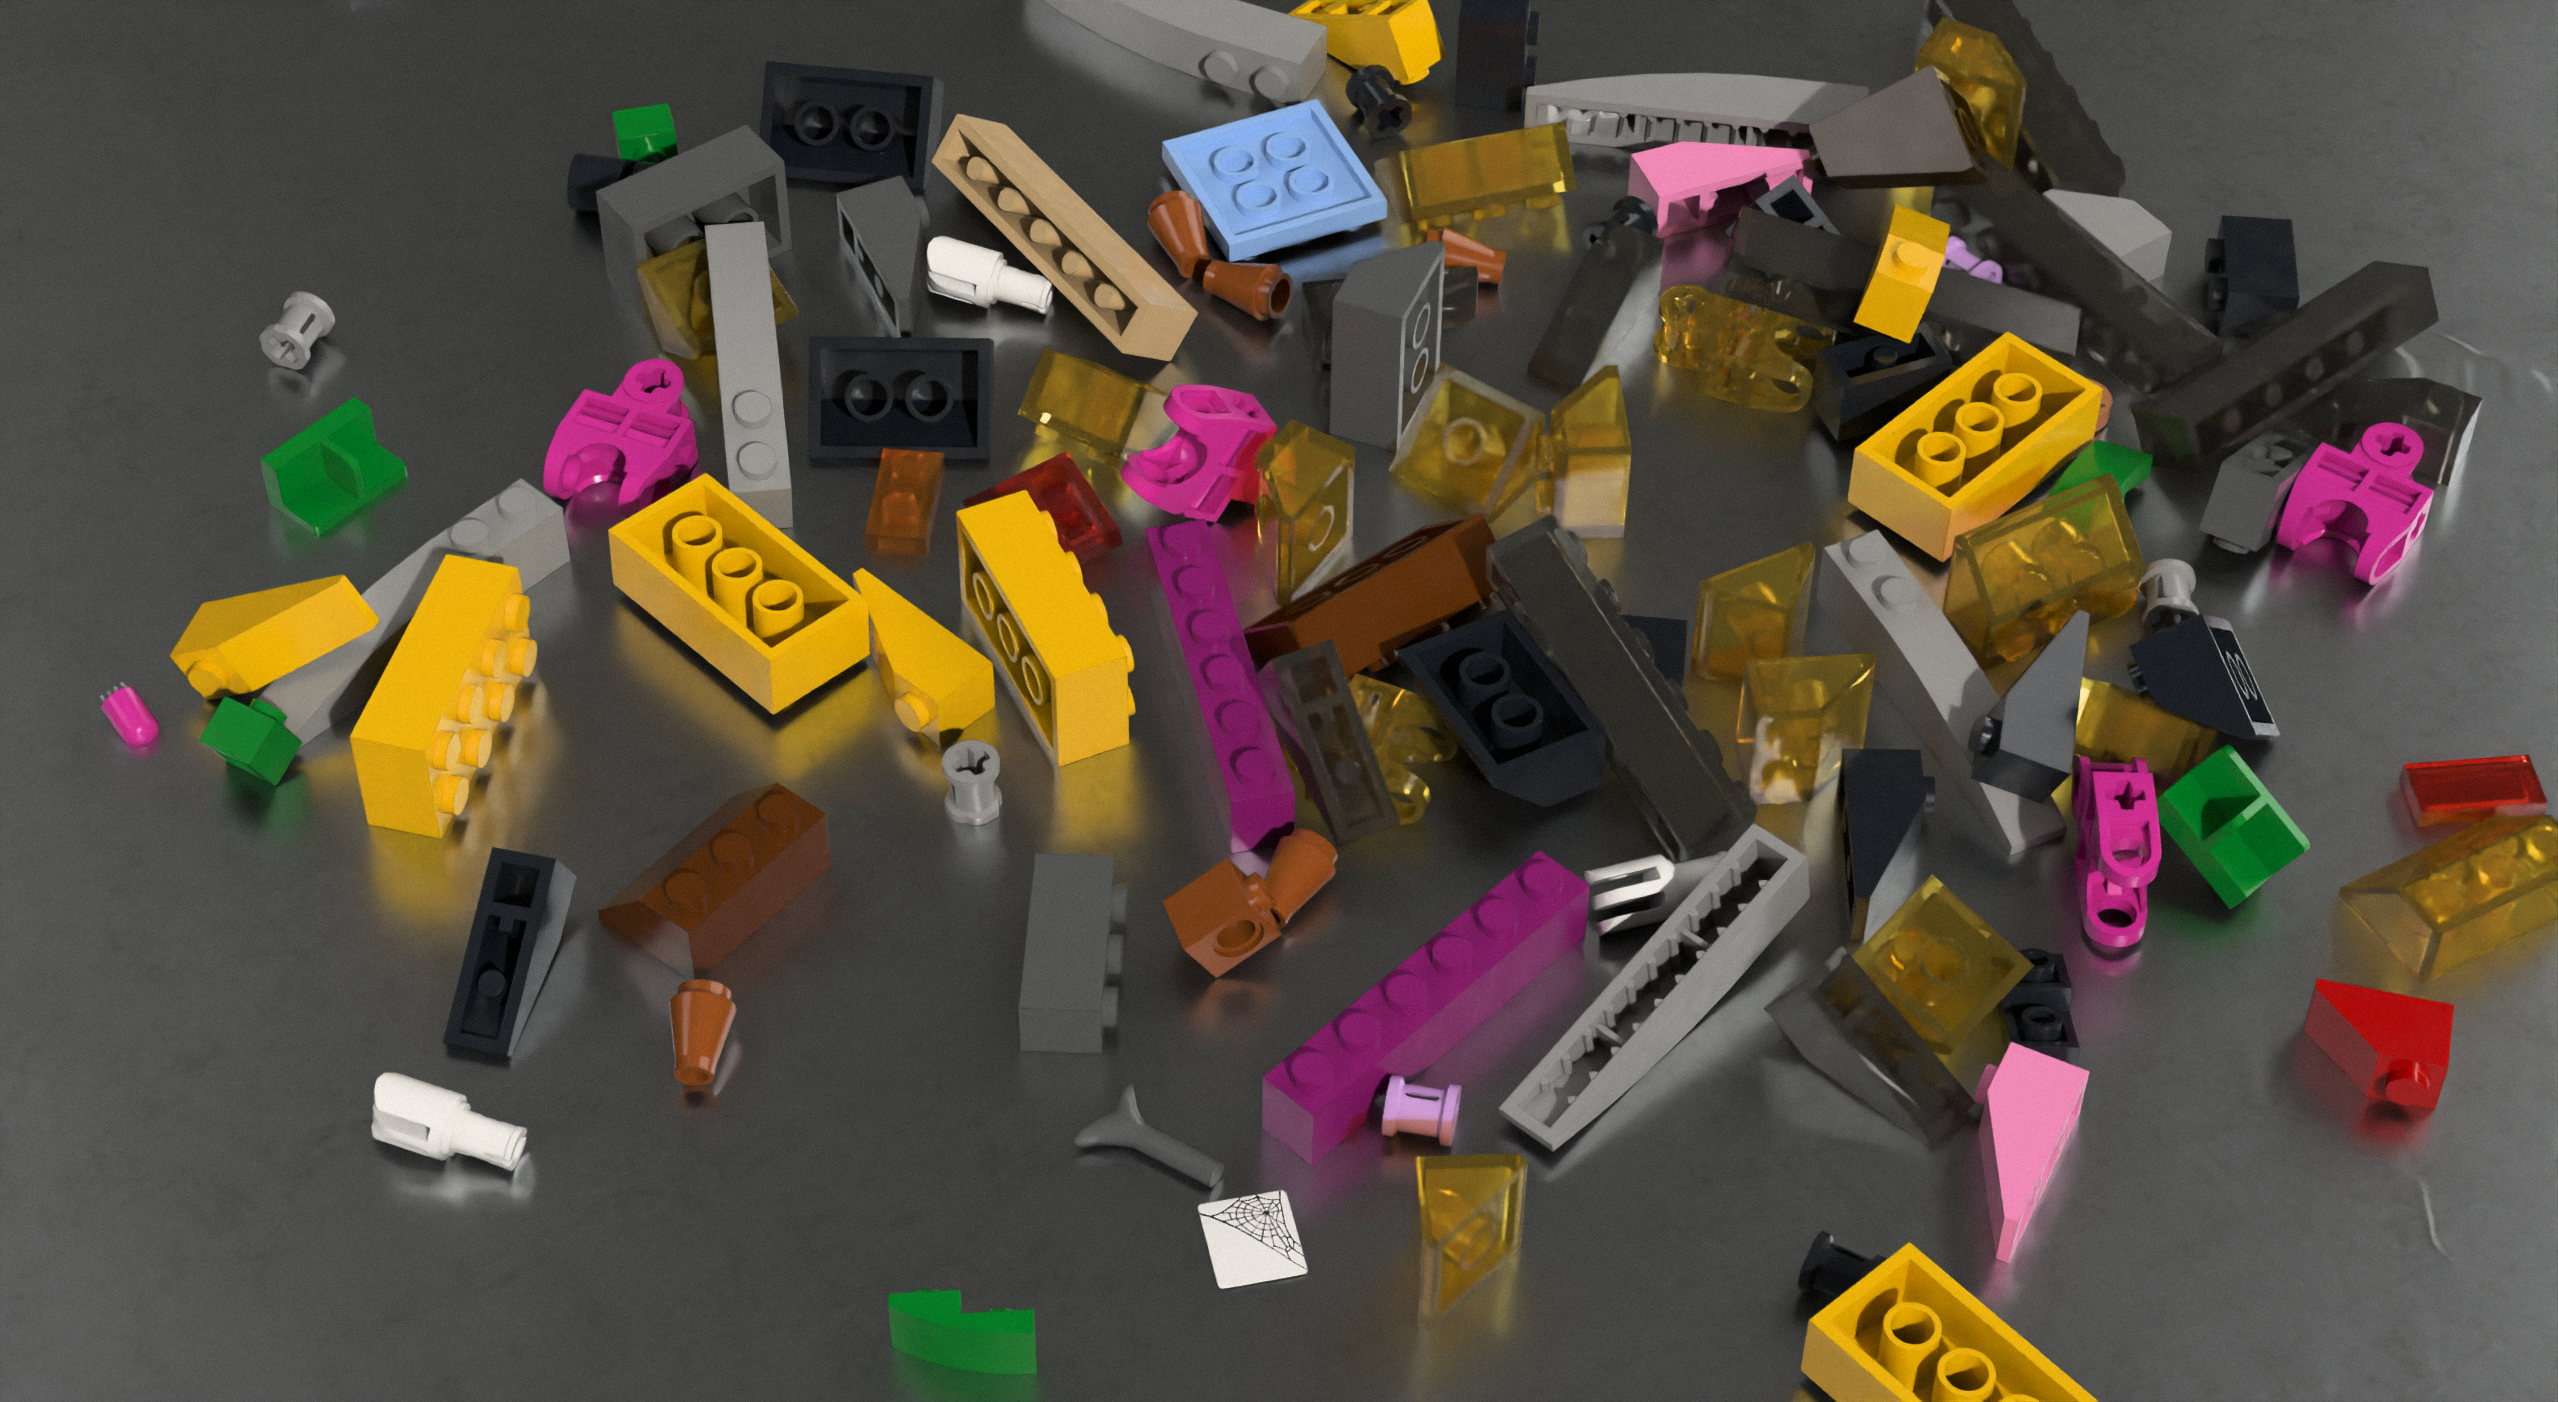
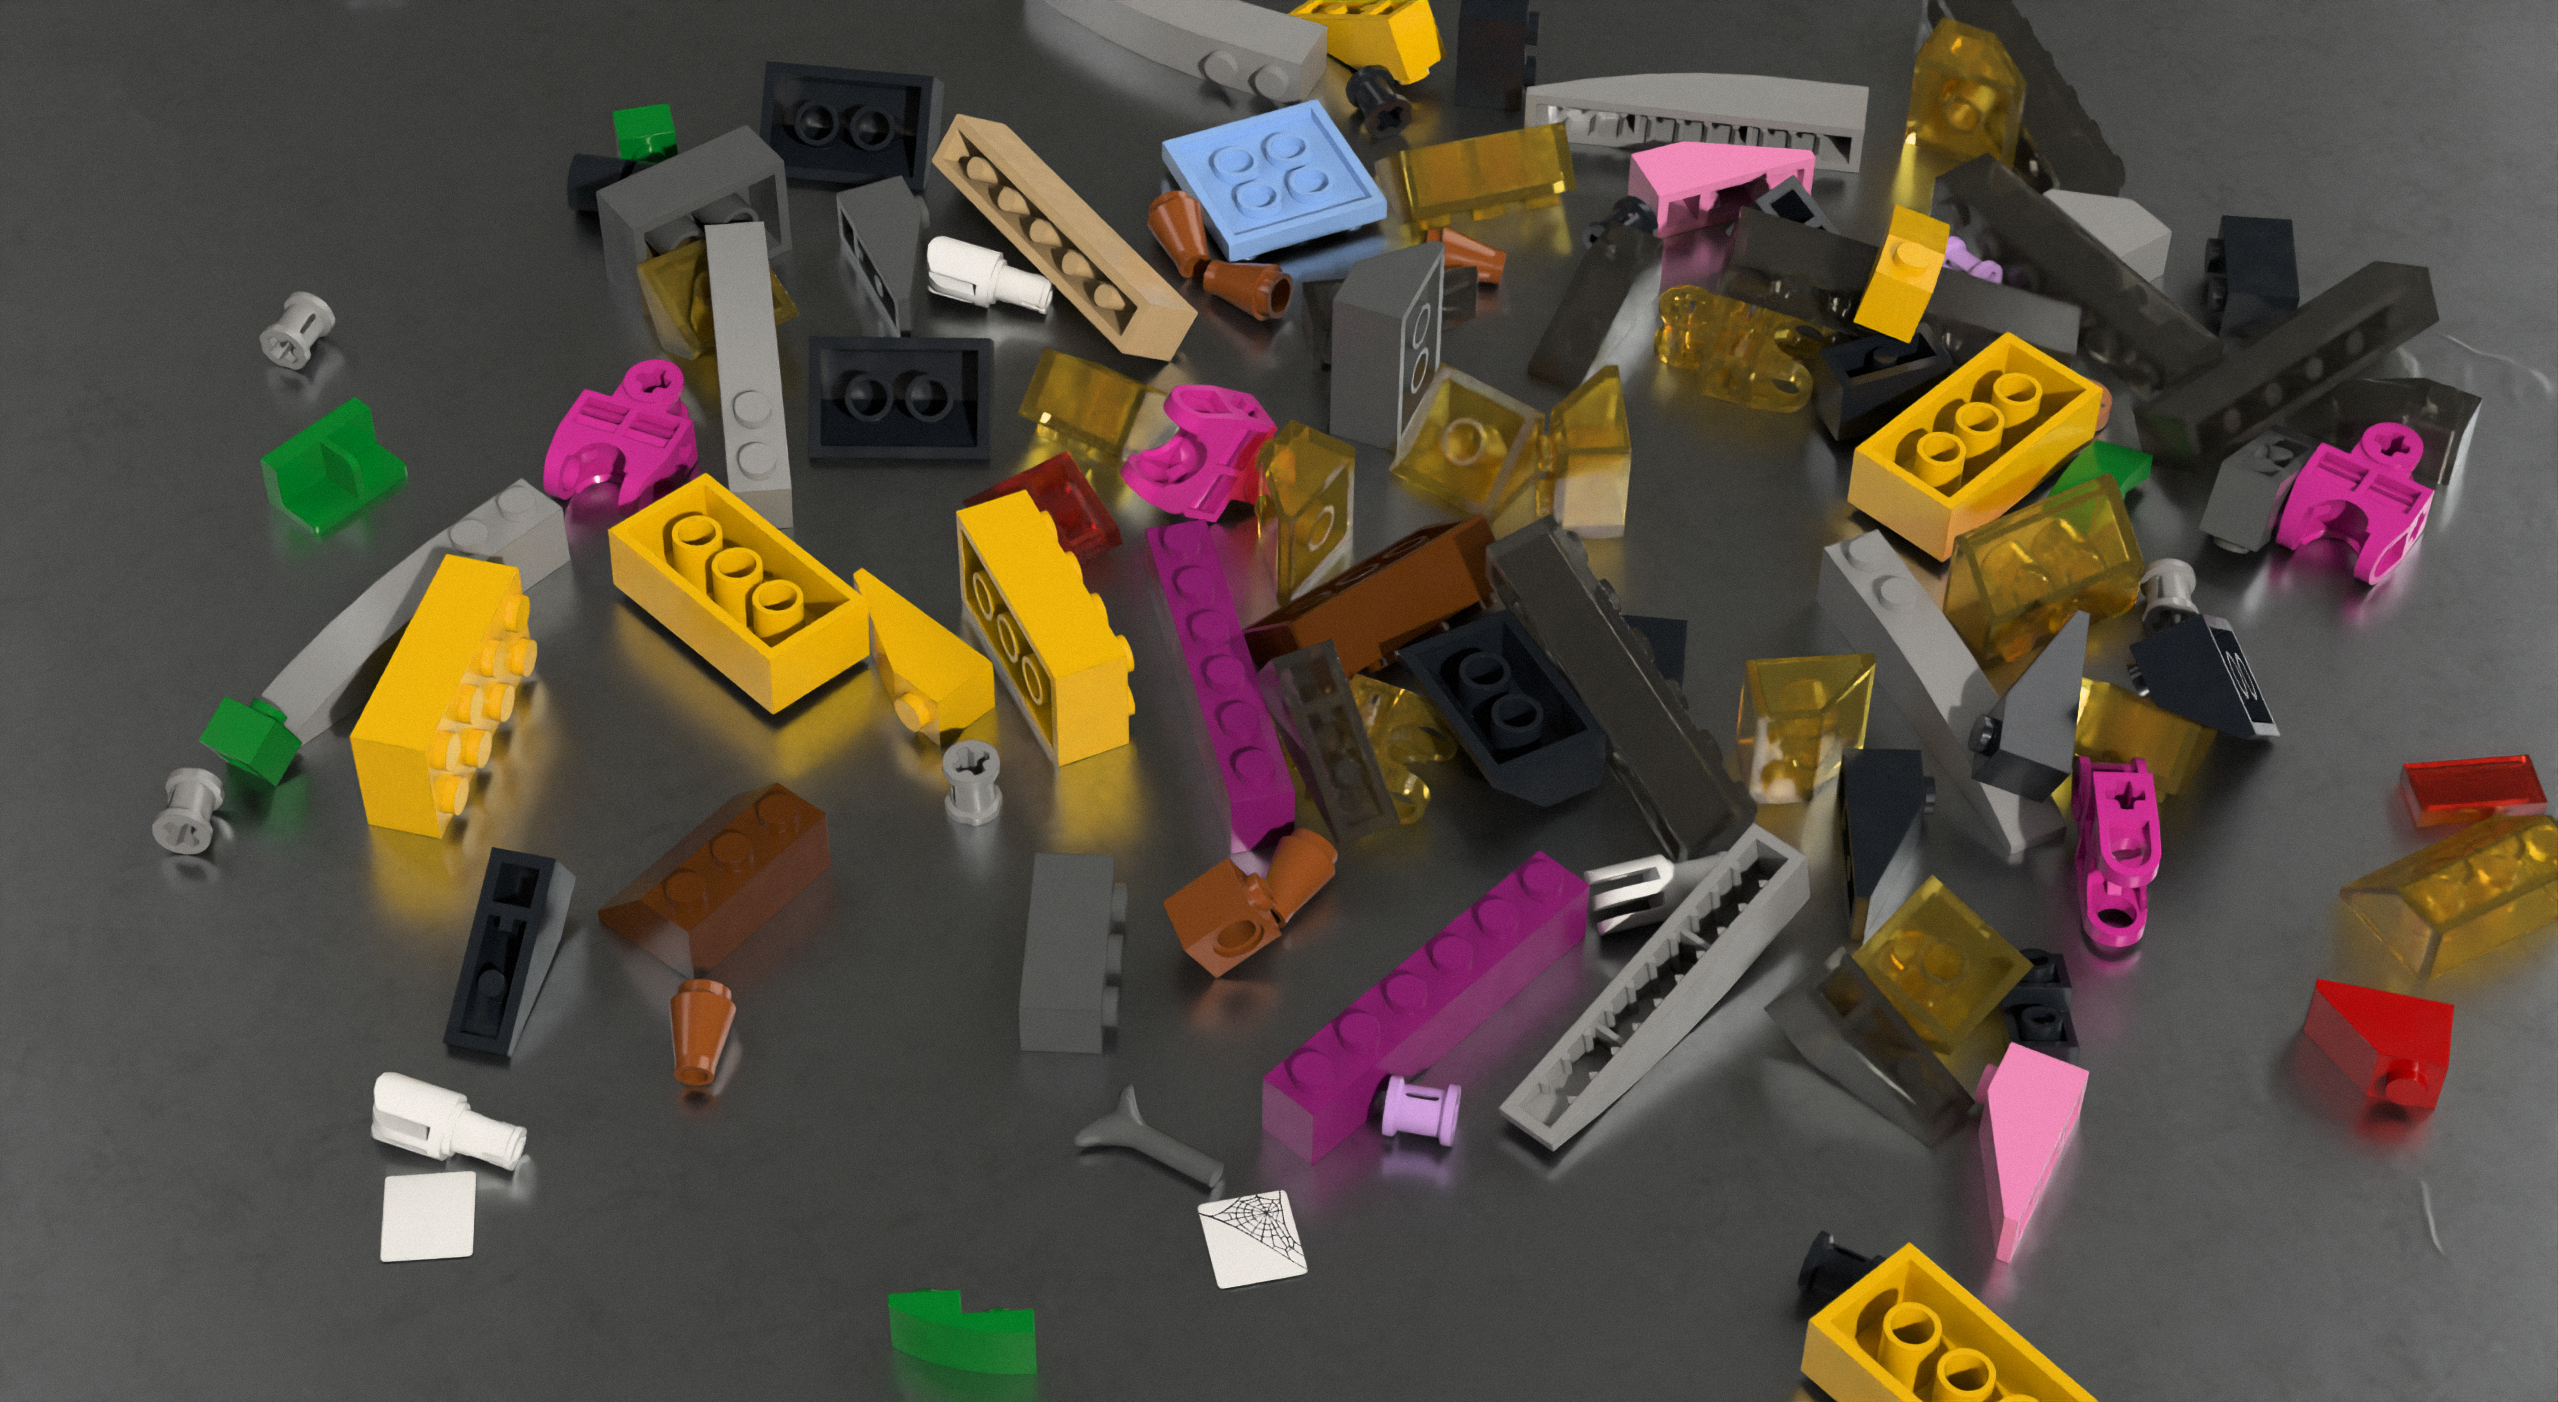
dark pink piece [100,682,159,746] -> none
yellow slope [169,574,380,700] -> none
clear orange plate [865,448,945,555] -> none
clear yellow slope [1411,1153,1528,1332] -> none
clear yellow slope [1690,541,1816,698] -> none
dark brown slope [1808,65,1990,190] -> none
green panel [2156,744,2310,909] -> none
none -> light grey bush [152,767,225,855]
none -> white sticker [380,1171,476,1262]

